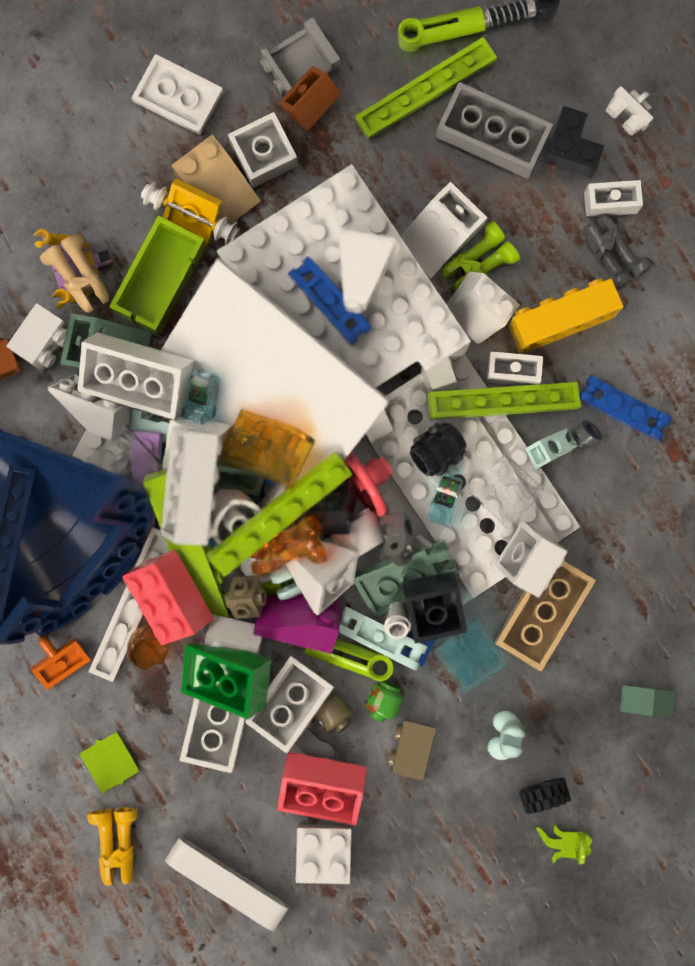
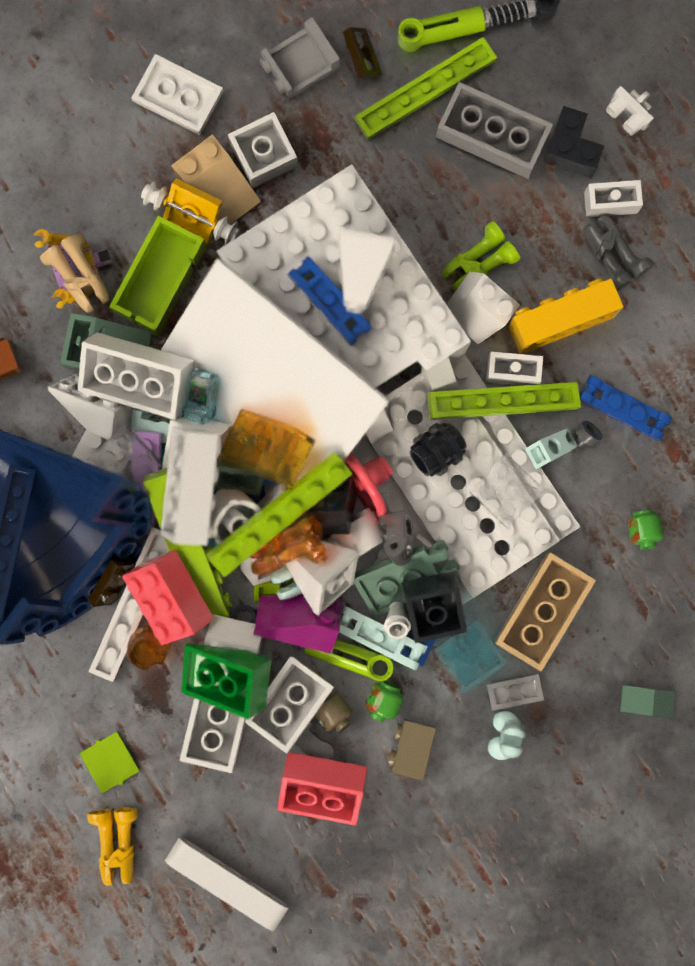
white brick [6,303,68,372] -> none
orange plate [31,634,91,690] -> none
dark tan brick [226,575,266,619] -> none
dark orange brick [278,66,341,131] -> none
white brick [296,823,351,884] -> none
white slope [400,182,487,279] -> none
leg [425,474,463,527] -> none
white brick [495,521,567,597] -> none
black tyre [519,778,571,814] -> none
lime piece [535,825,592,864] -> none
none -> dark brown piece [88,558,136,607]
none -> dark brown piece [343,27,383,80]
none -> light grey piece [486,674,544,711]
none -> bright green head [627,510,664,550]

